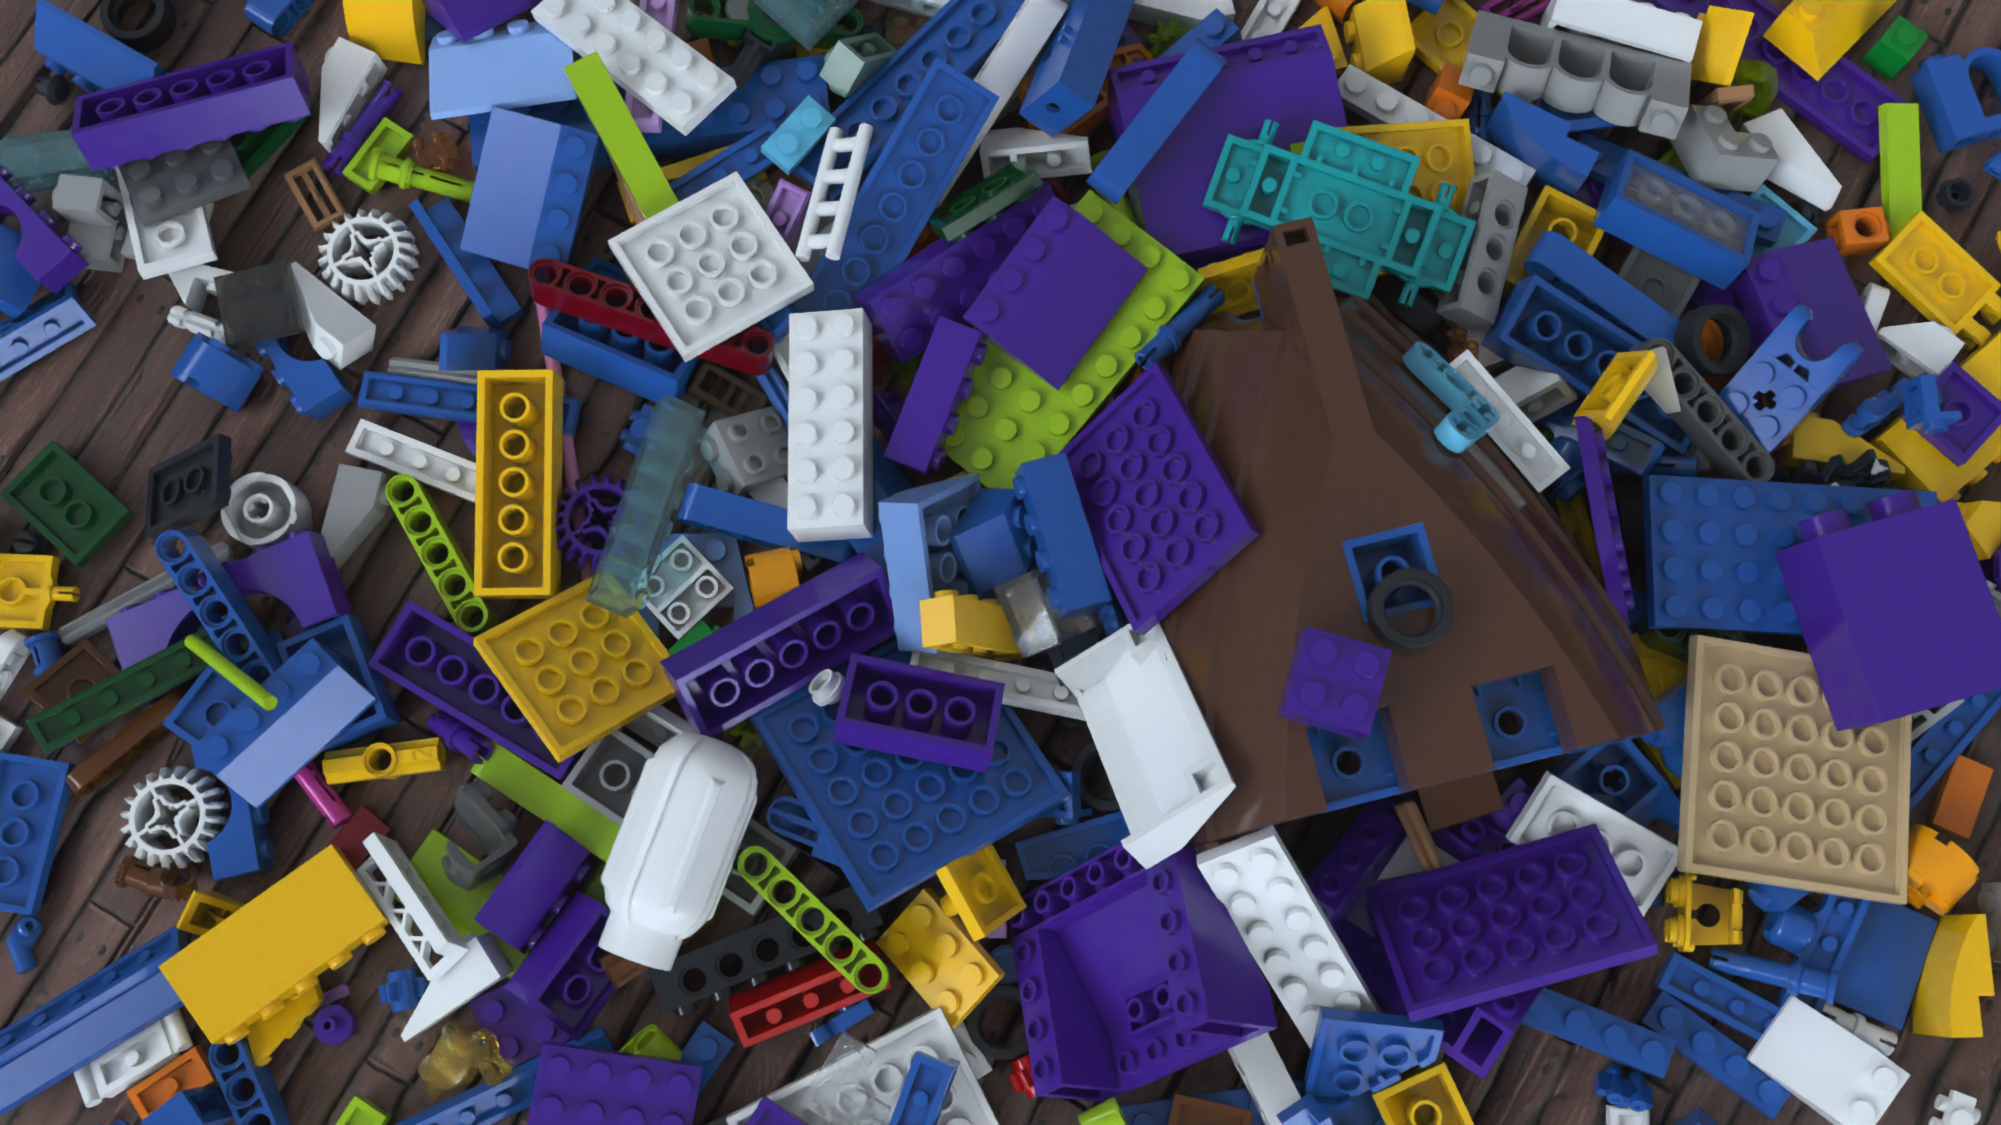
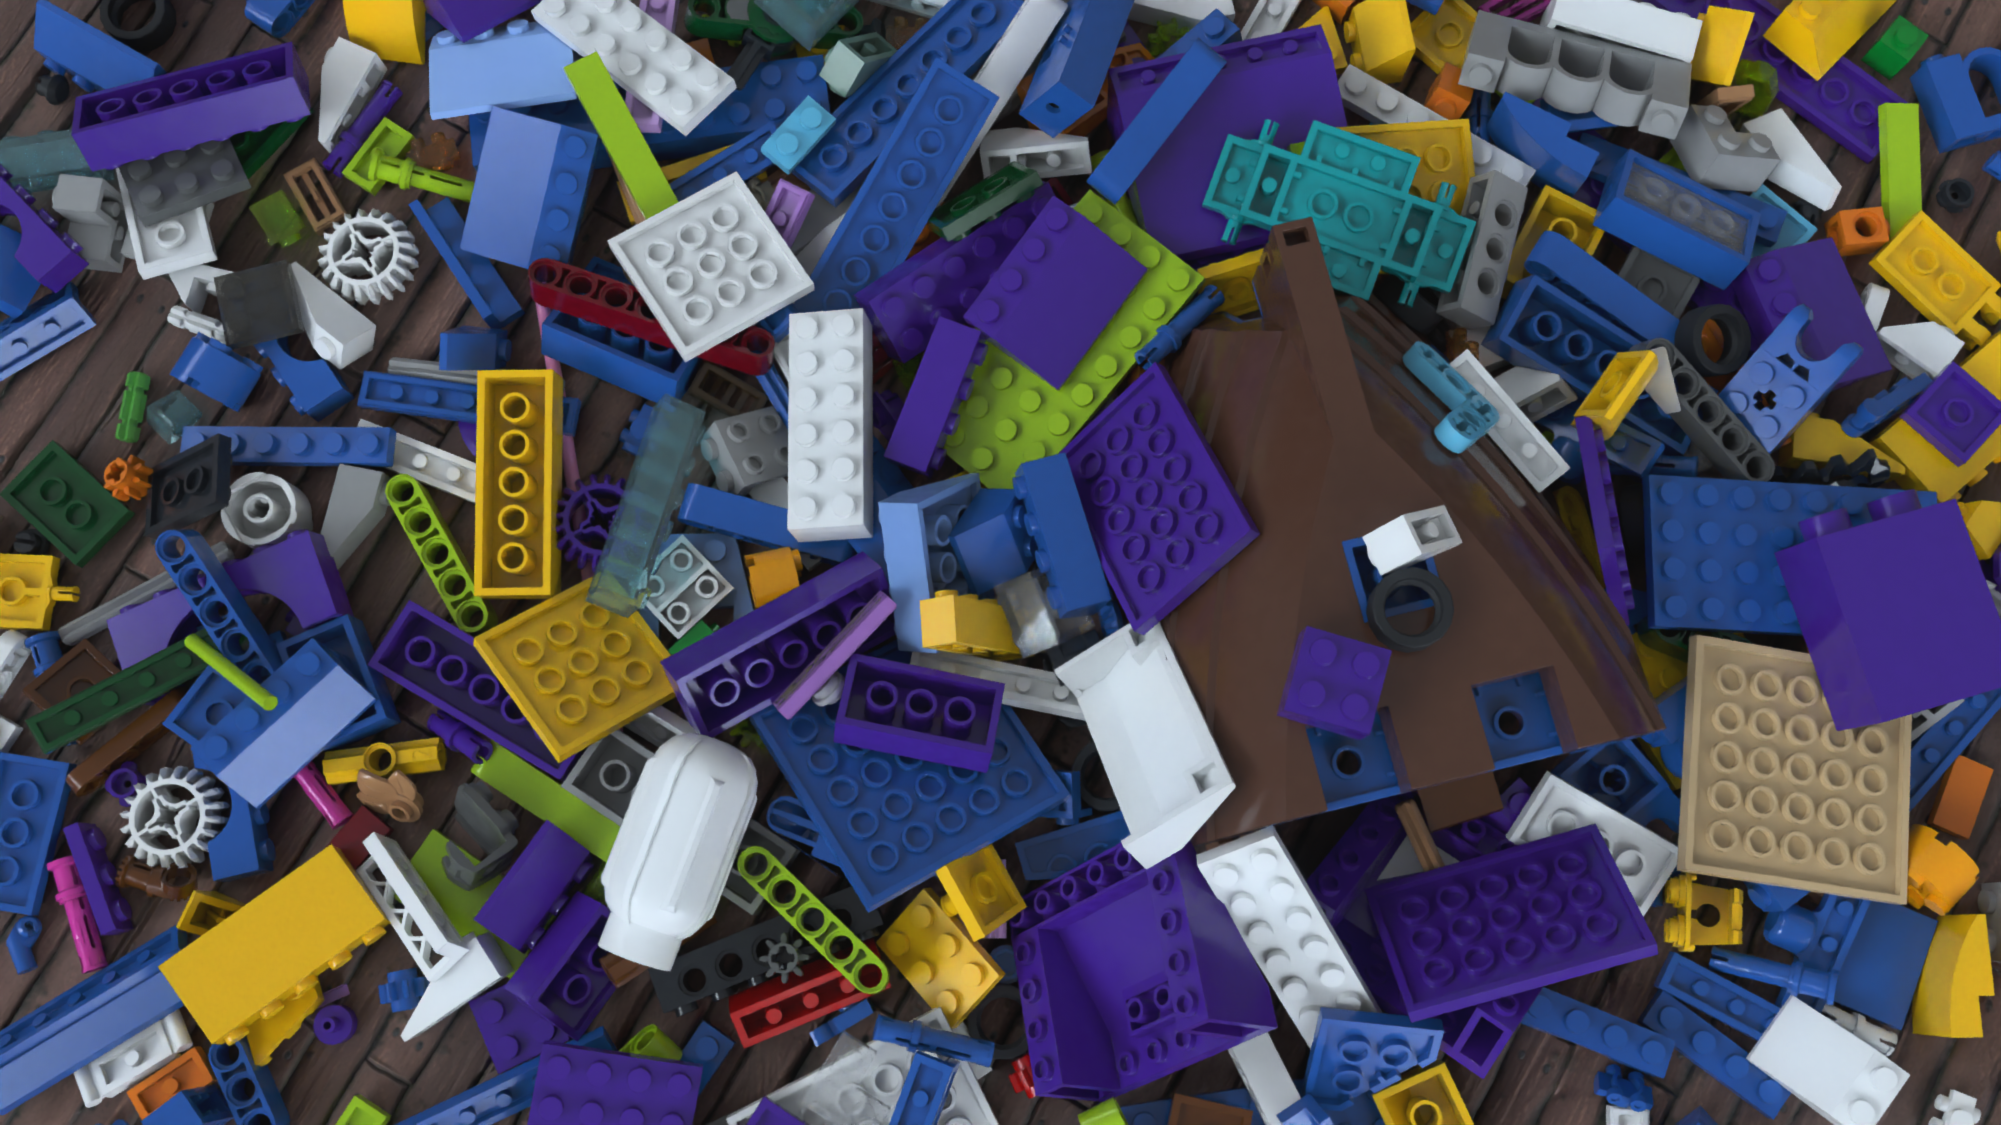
clear yellow animal [418,1020,513,1097] -> none
white bar [795,123,873,262] -> none
blue plate [1549,468,1587,505] -> none
blue bracket [1901,375,1962,434] -> none
none -> dark pink pin [46,855,109,974]
none -> dark purple plate [63,822,133,935]
none -> orange gear [104,455,154,503]
none -> dark purple plate [105,761,147,807]
none -> bright green axle [115,371,151,443]
none -> clear light blue slope [147,390,202,444]
none -> blue plate [180,426,397,467]
none -> clear neon green bracket [249,190,307,248]
none -> medium nougat plate [356,768,424,822]
none -> dark grey gear [759,933,811,983]
none -> medium lavender tile [773,590,897,720]
none -> blue pin [872,1014,995,1068]
none -> white slope [1362,505,1463,576]

